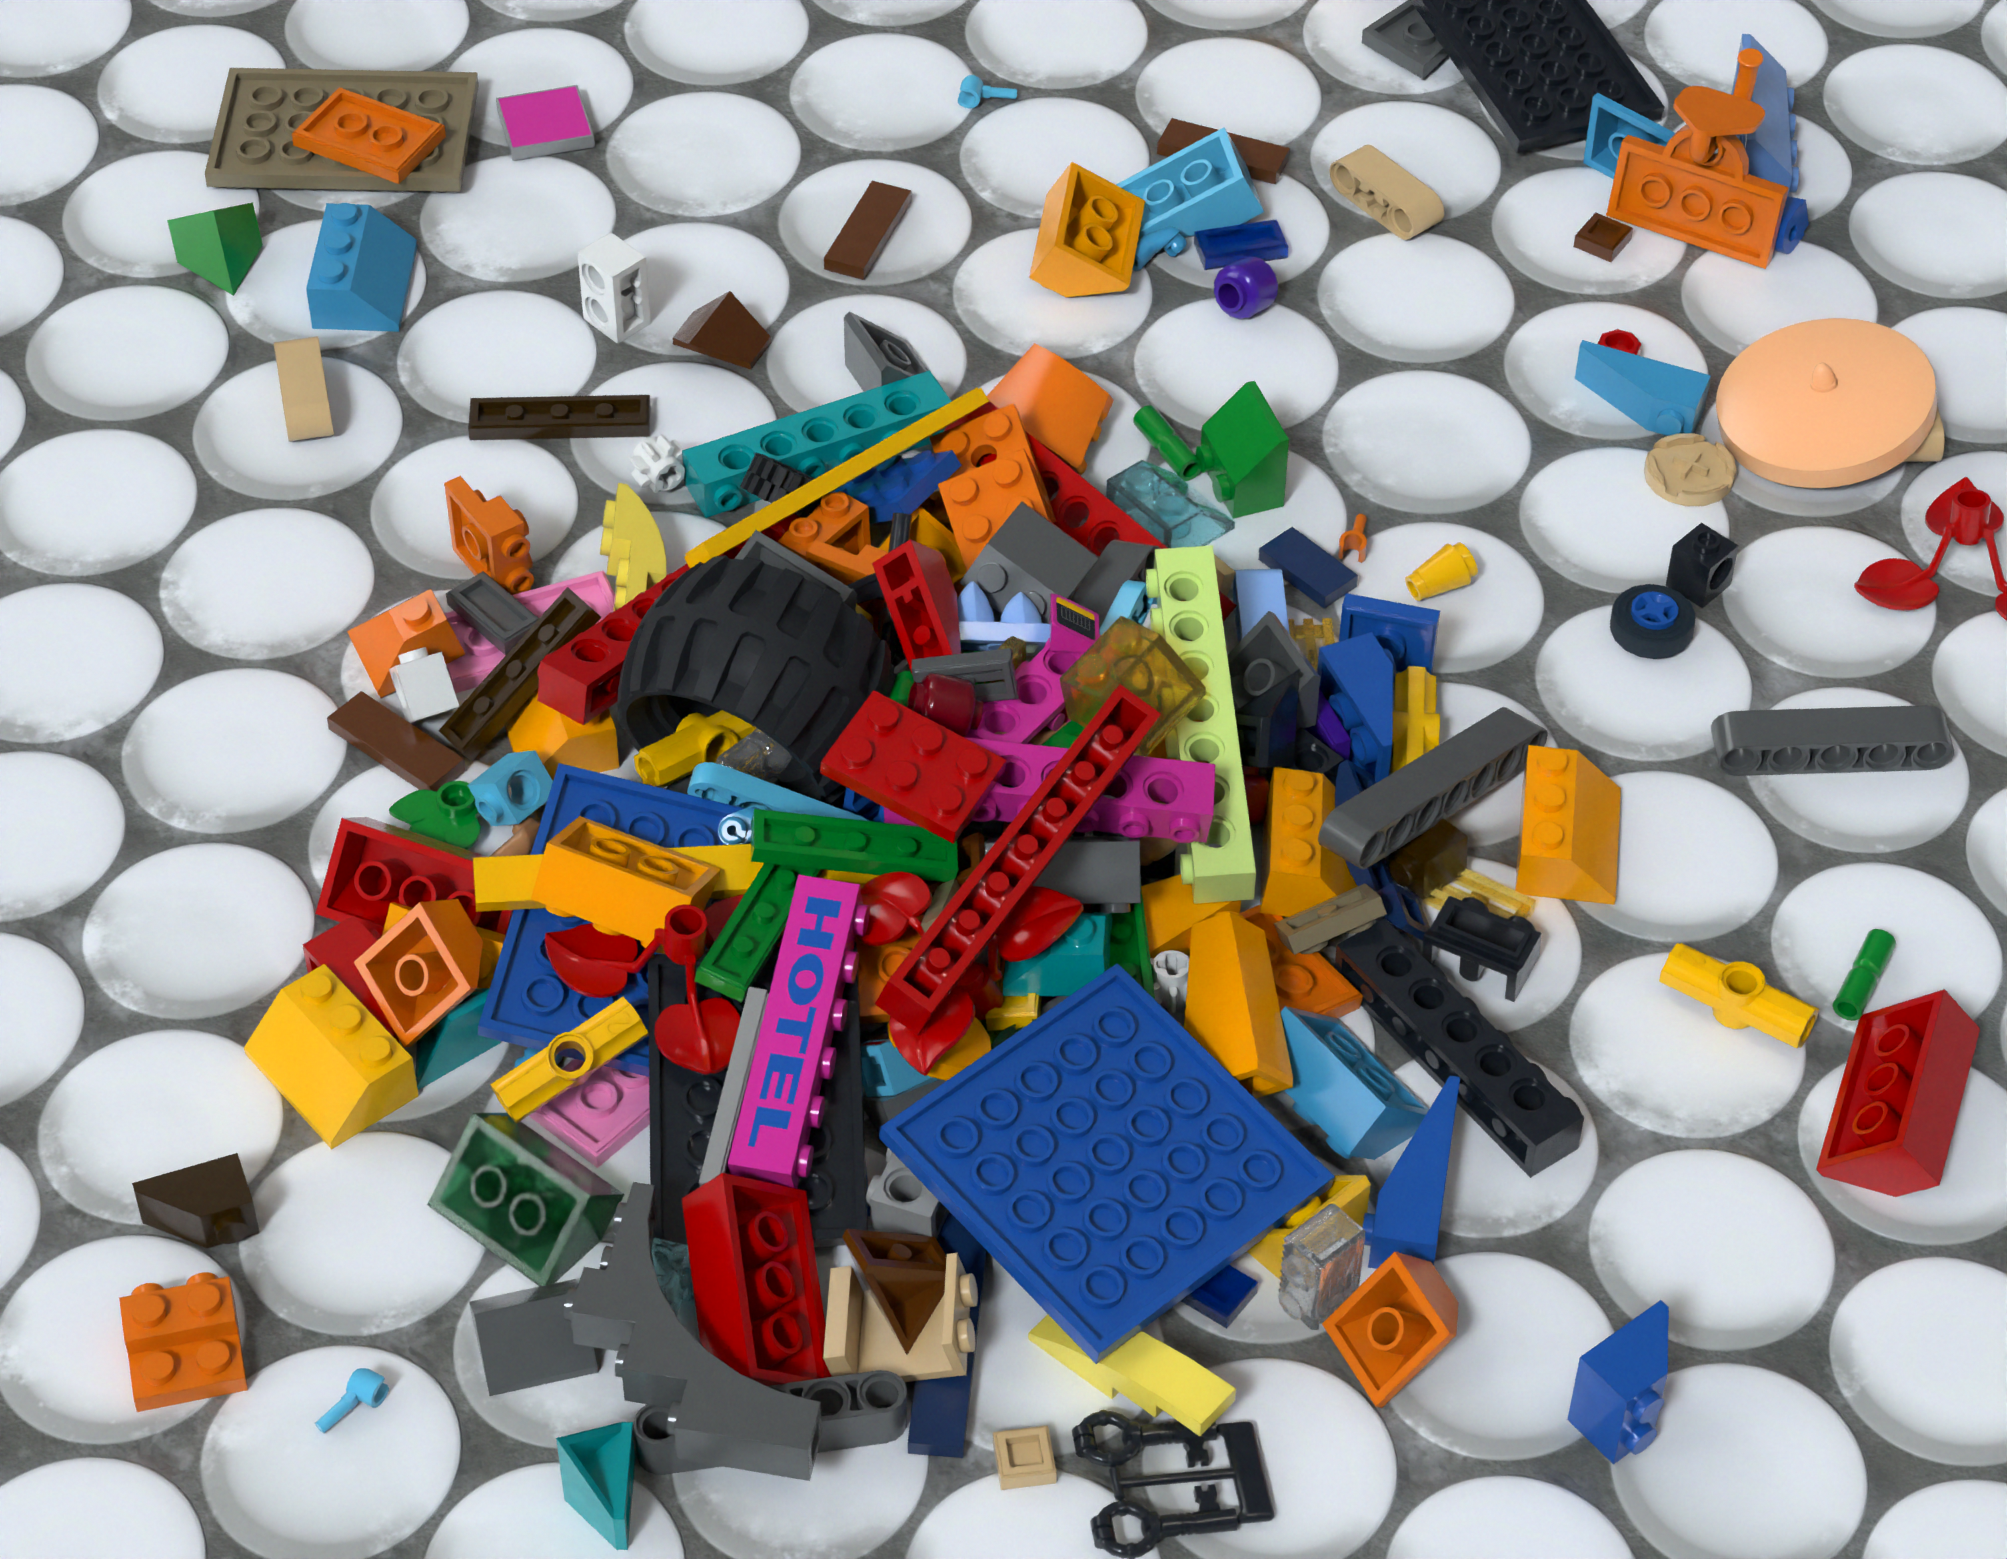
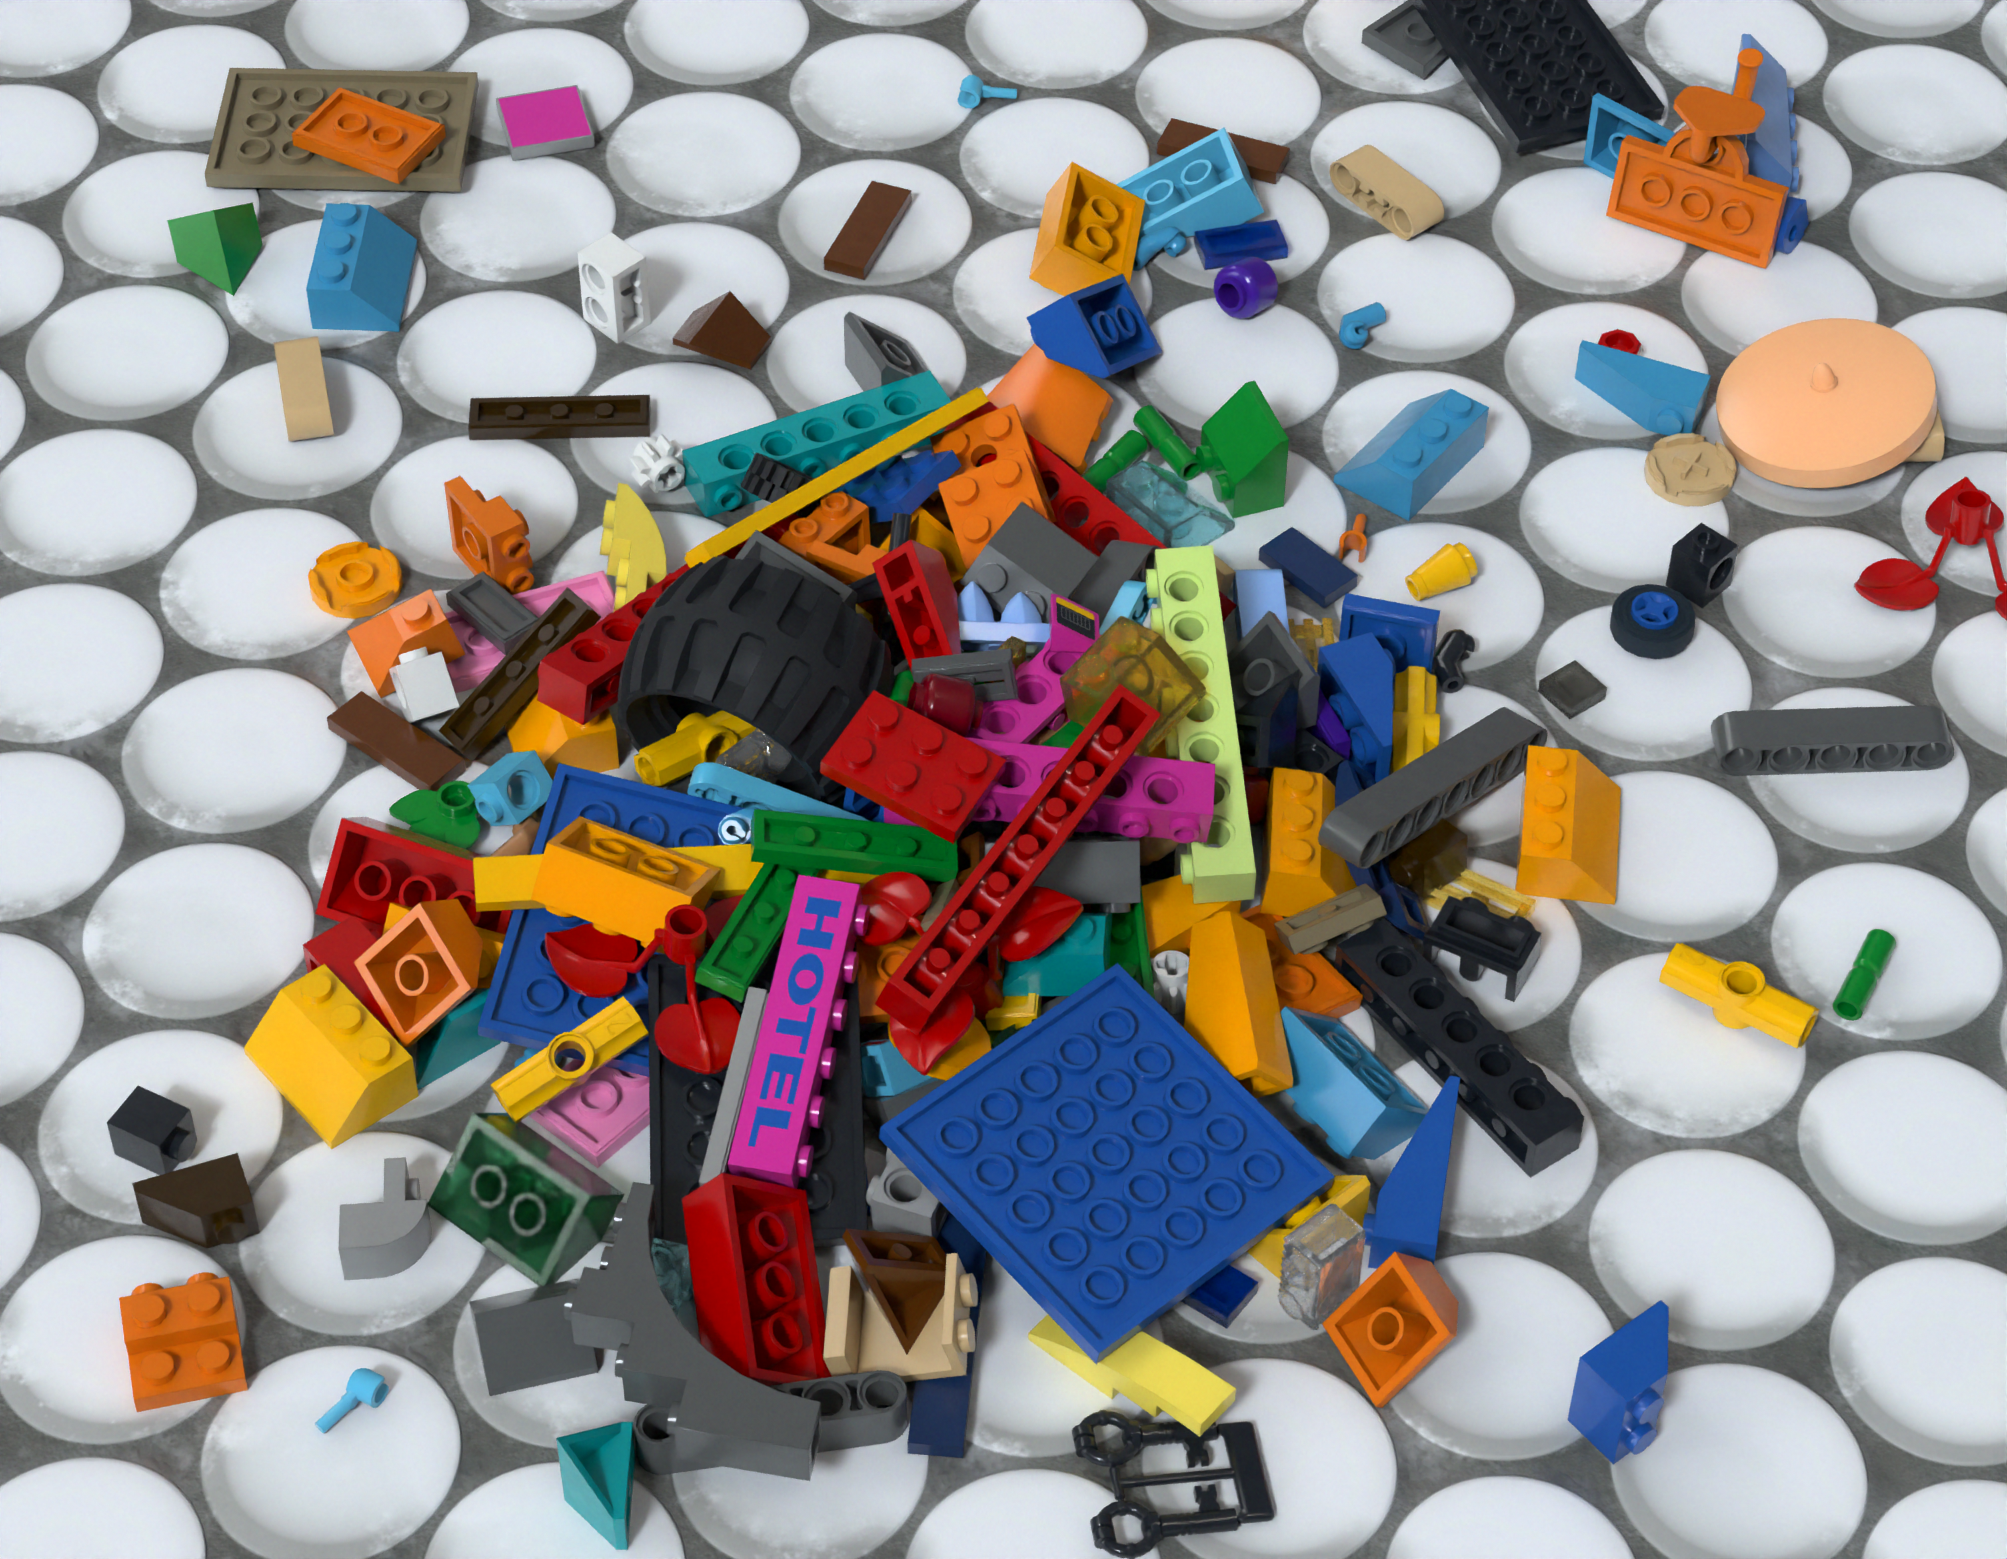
tan tile [993,1426,1057,1490] -> none
reddish brown tile [1573,212,1633,262] -> none
red slope [1816,989,1980,1197] -> none
none -> black brick [107,1086,197,1175]
none -> light orange tile [308,541,403,619]
none -> light grey brick [338,1157,432,1280]
none -> blue slope [1026,274,1162,379]
none -> green piece [1081,430,1148,494]
none -> dark azure slope [1333,389,1489,521]
none -> dark azure arm [1338,302,1386,349]
none -> black arm [1433,629,1475,693]
none -> clear smoke tile [1538,660,1607,719]

